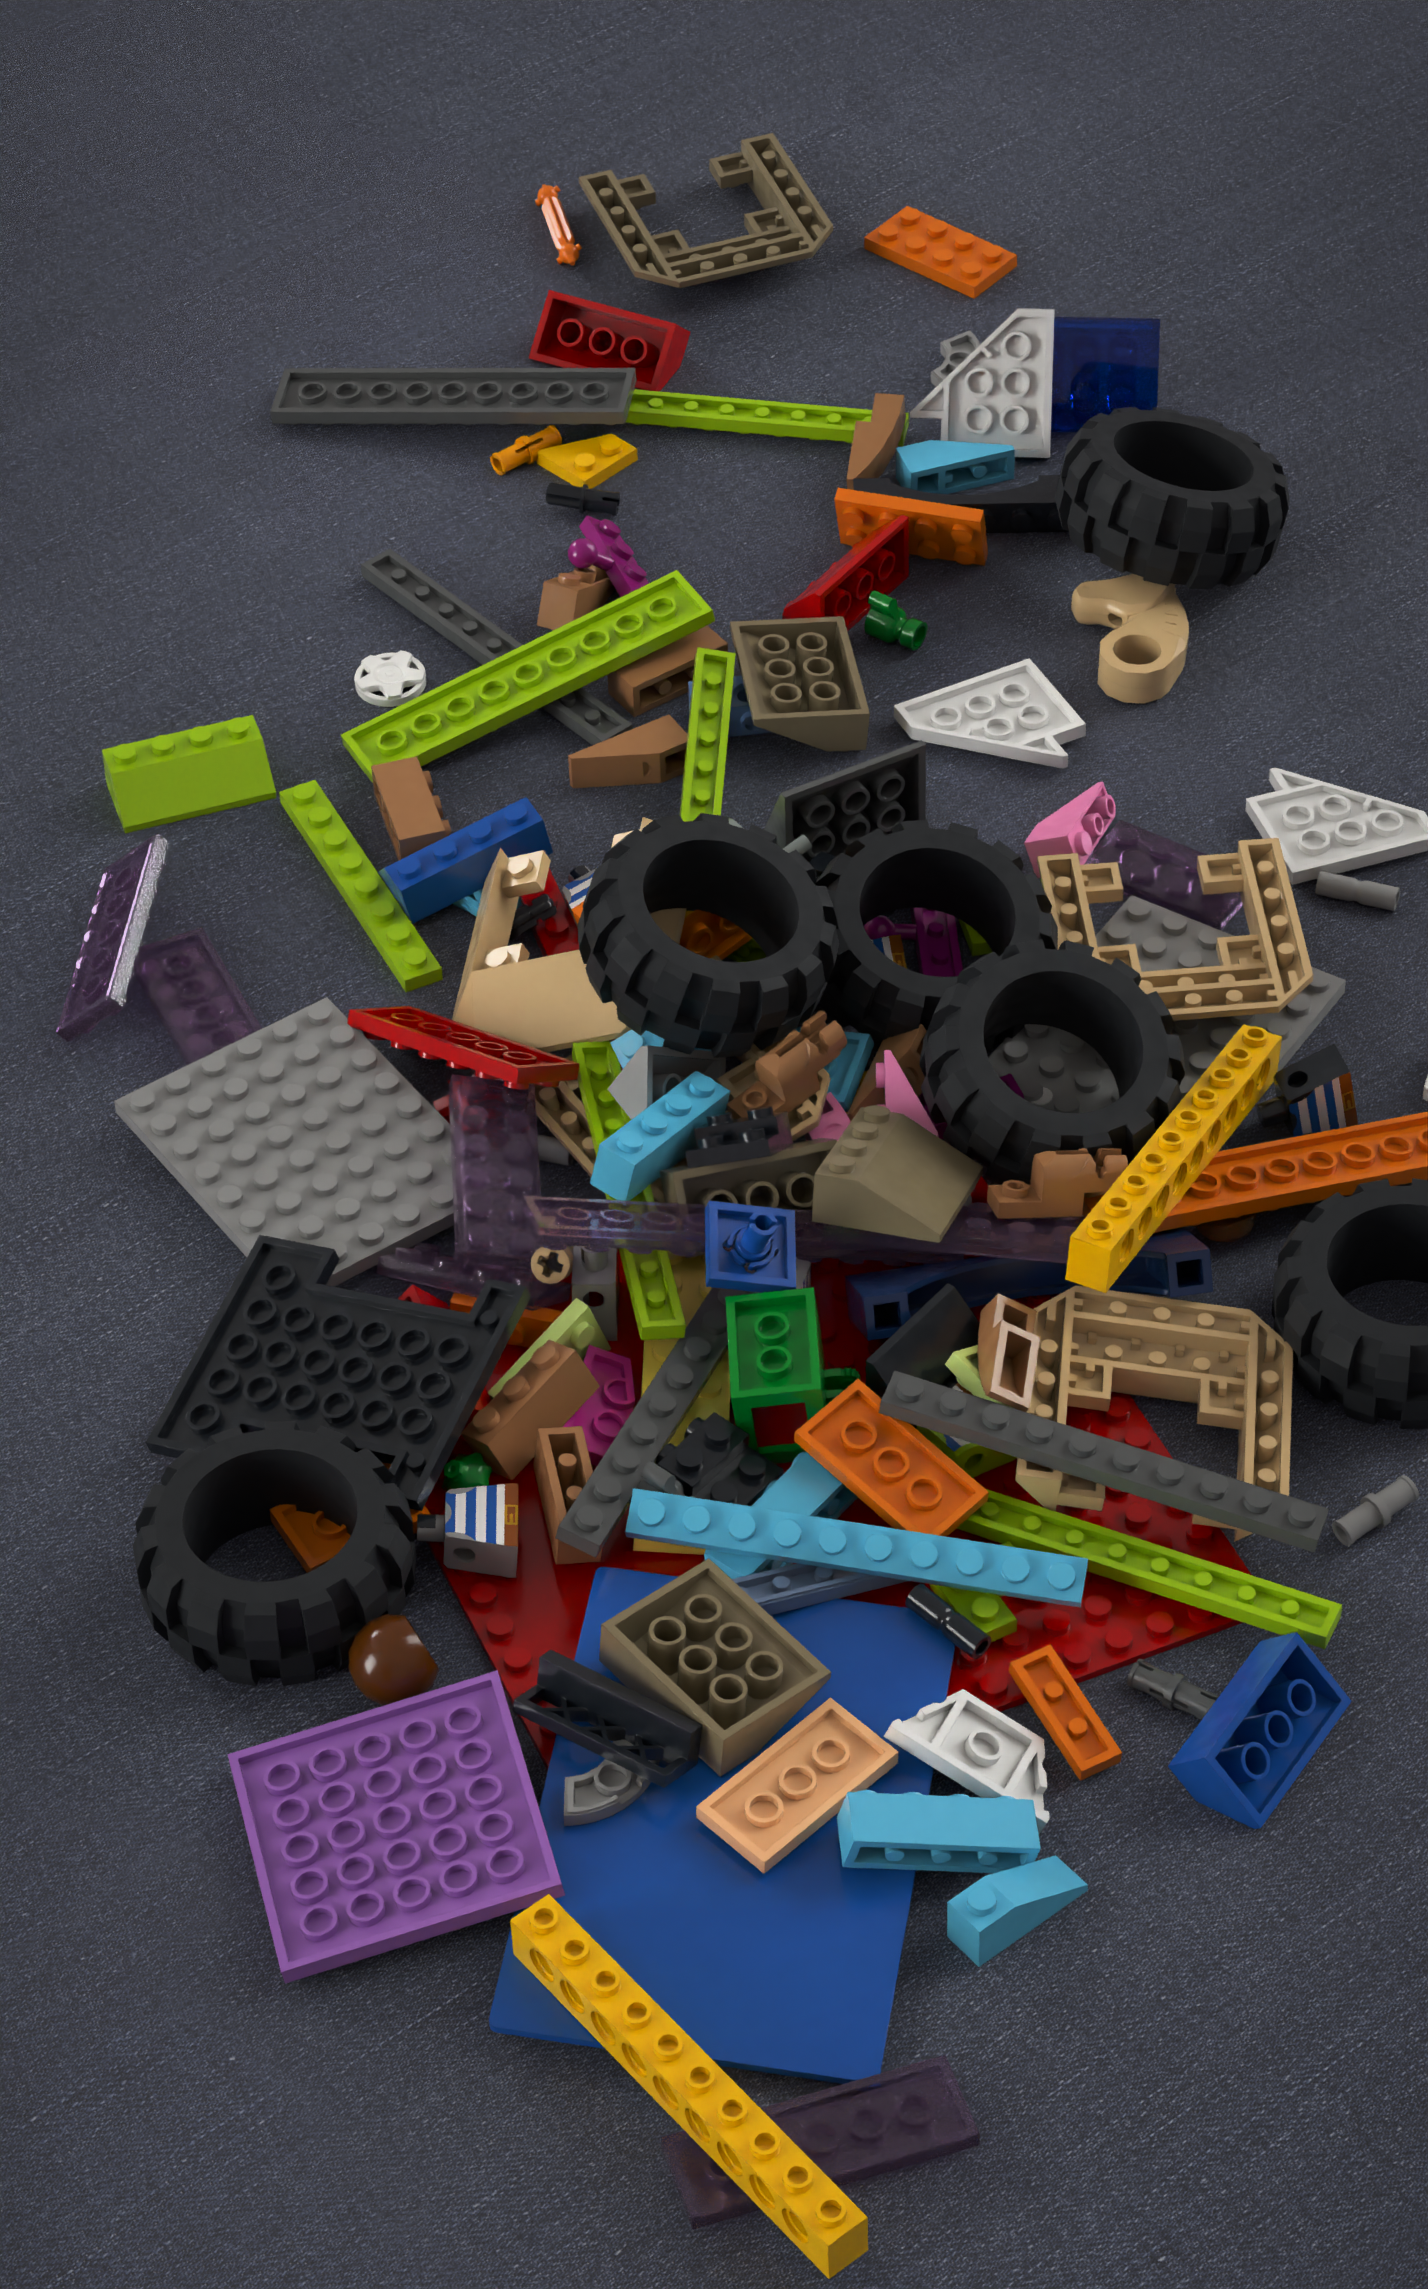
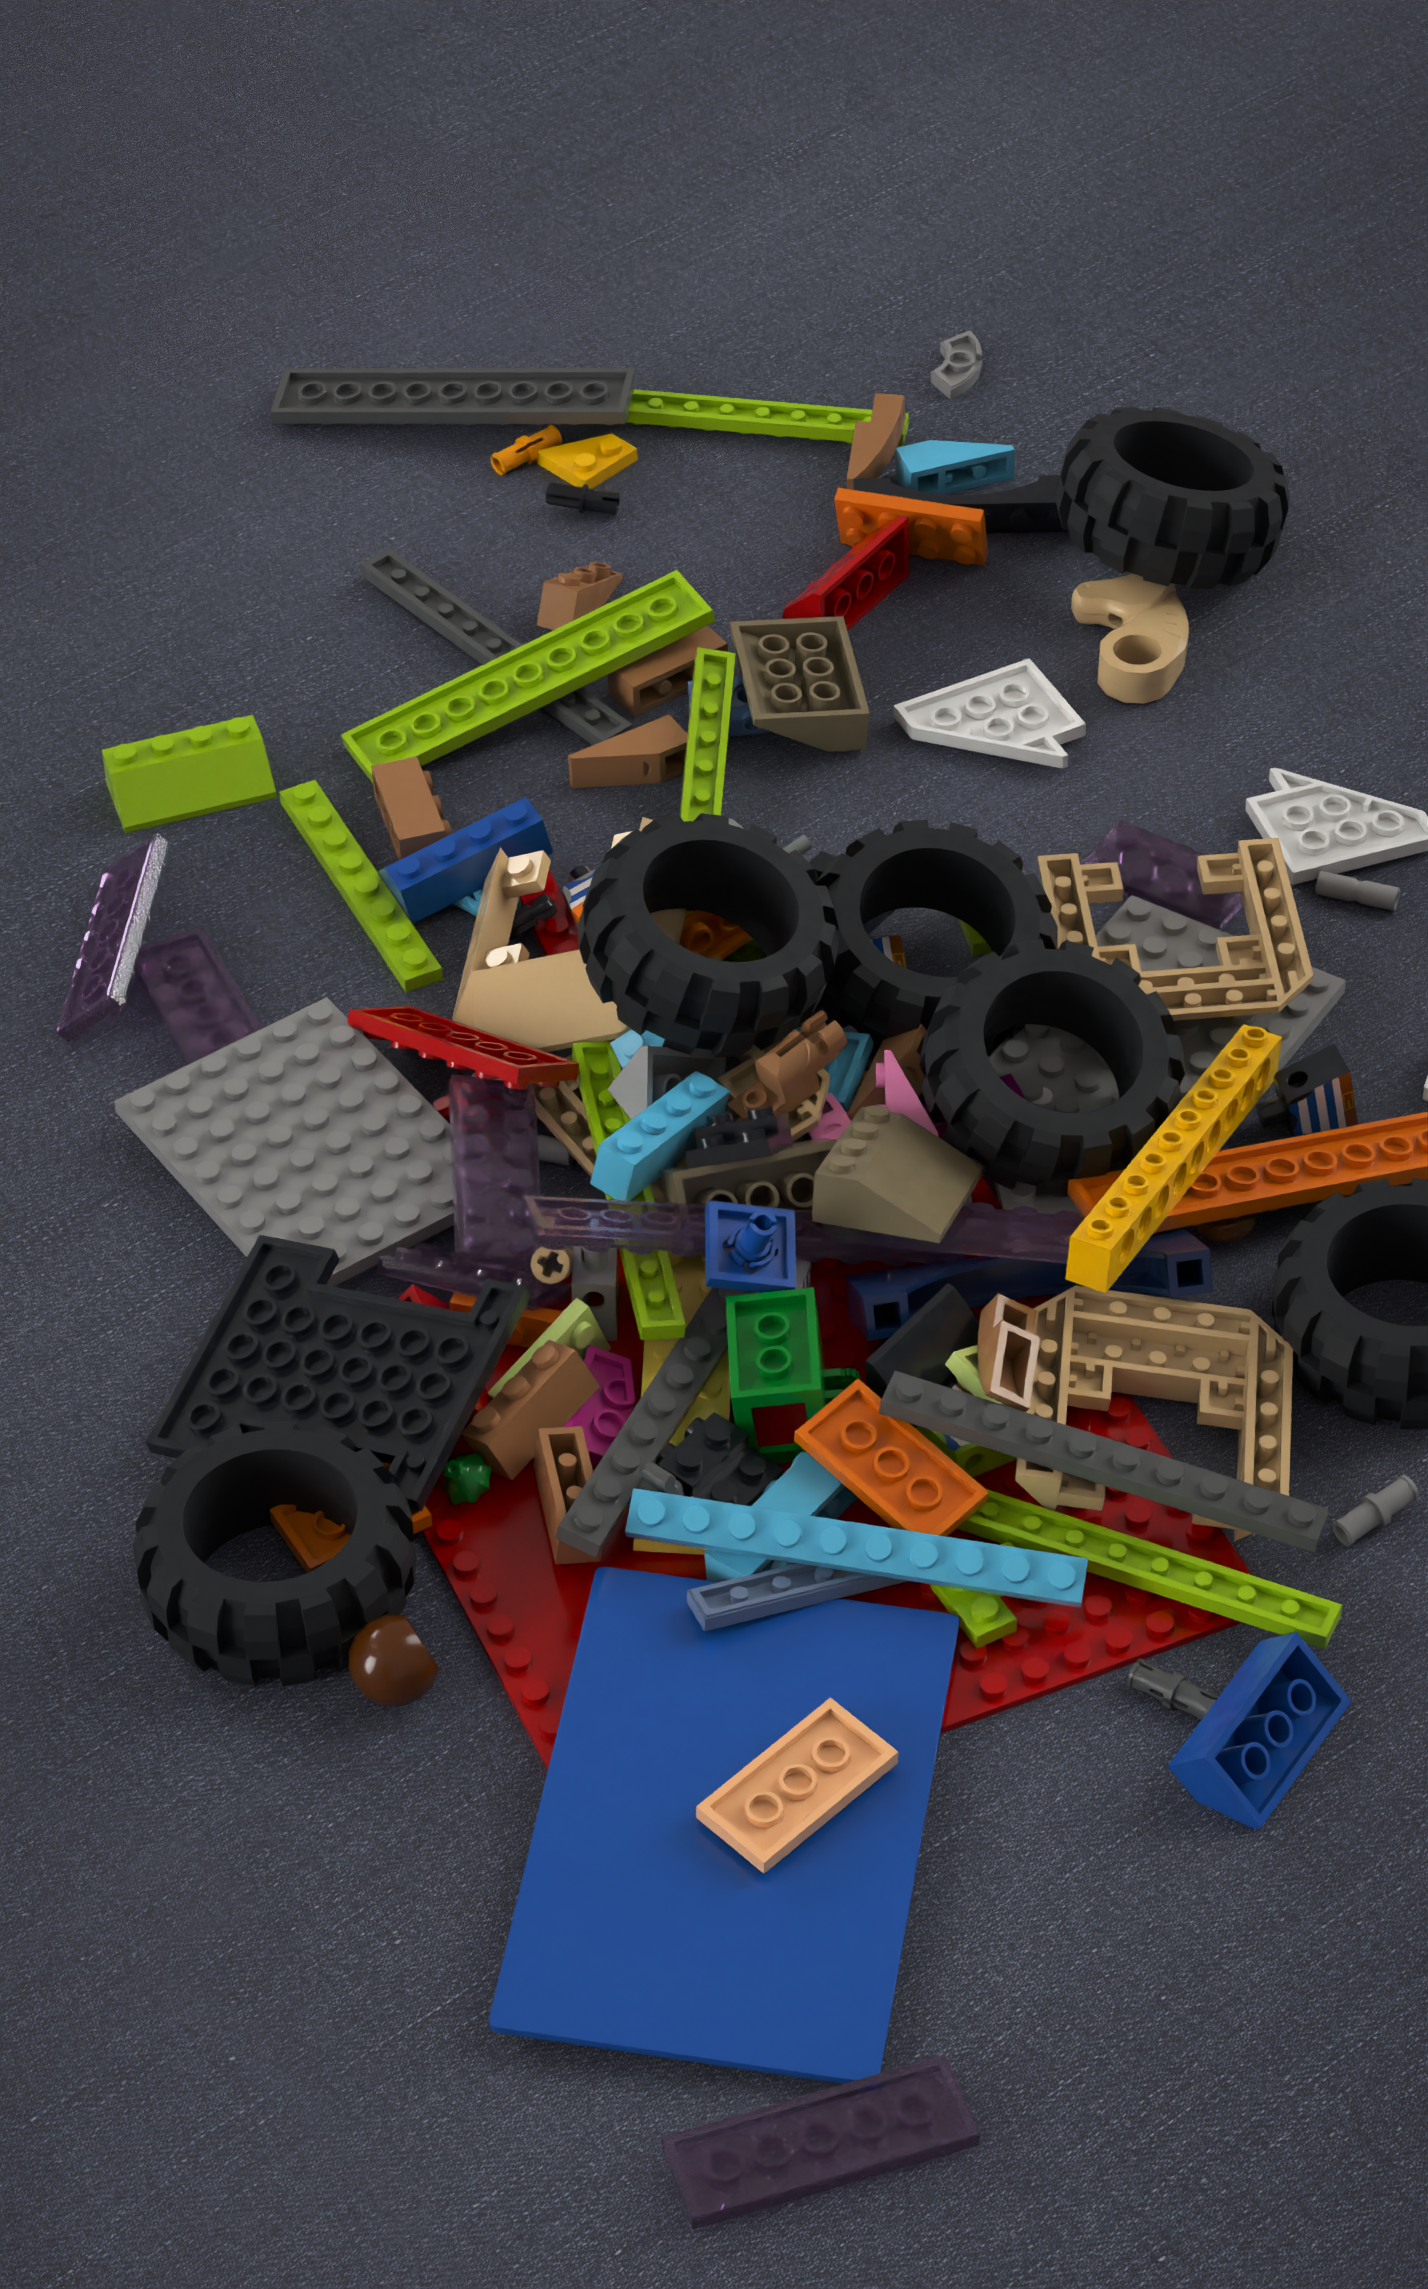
medium lavender plate [227,1670,565,1984] -> none
white wheel [354,650,426,707] -> none
torso [417,1483,518,1578] -> none
yellow brick [510,1894,868,2279] -> none
black fence [513,1650,702,1788] -> none
red slope [528,290,691,391] -> none
orange wheel [535,184,582,266] -> none
light grey tile [564,1740,660,1826] -> none
magenta plate [568,515,649,597] -> none
dark tan slope [579,133,833,288] -> none
dark tan slope [599,1558,831,1777] -> none
dark grey slope [764,740,926,862] -> none
medium azure brick [837,1790,1041,1873] -> none
orange plate [864,206,1017,299] -> none
green piece [864,590,928,651] -> none
magenta plate [864,908,963,977] -> none
white wing [883,1689,1050,1834] -> none
black piece [905,1584,991,1659] -> none
white wing [910,308,1055,458] -> none
medium azure slope [947,1855,1088,1967] -> none
medium nougat plate [987,1148,1128,1219] -> none
orange plate [1009,1644,1122,1781] -> none
bright pink slope [1024,782,1116,878] -> none
clear blue slope [1051,317,1160,432] -> none

